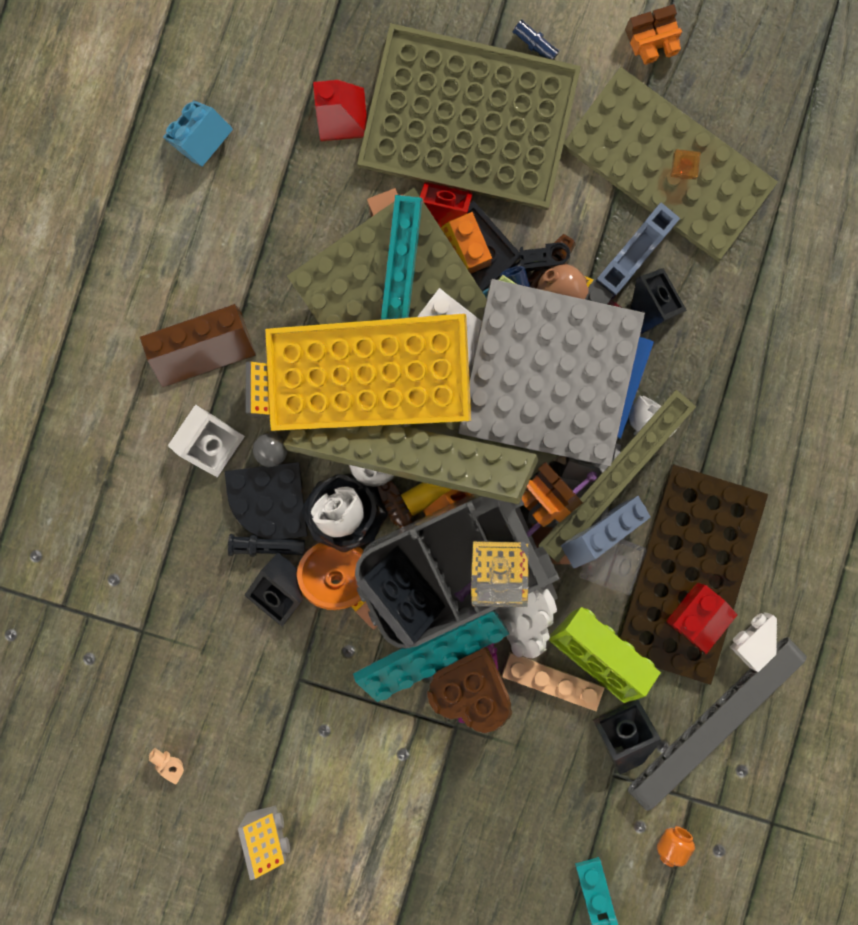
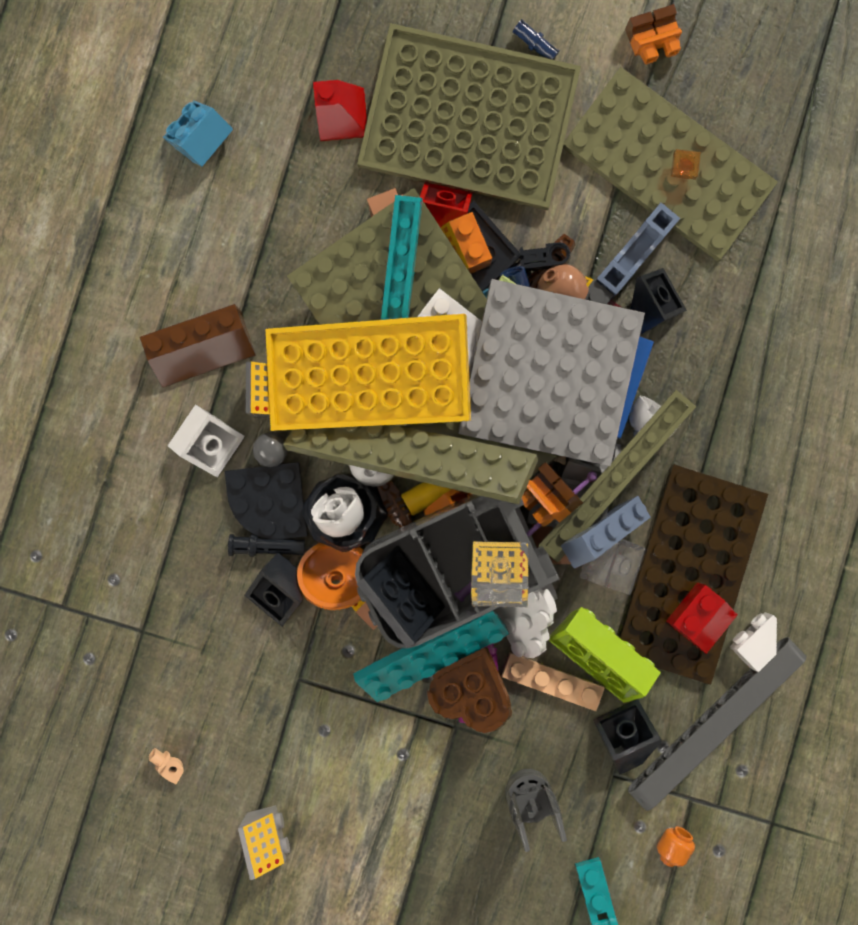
none -> dark grey piece [505,769,567,852]

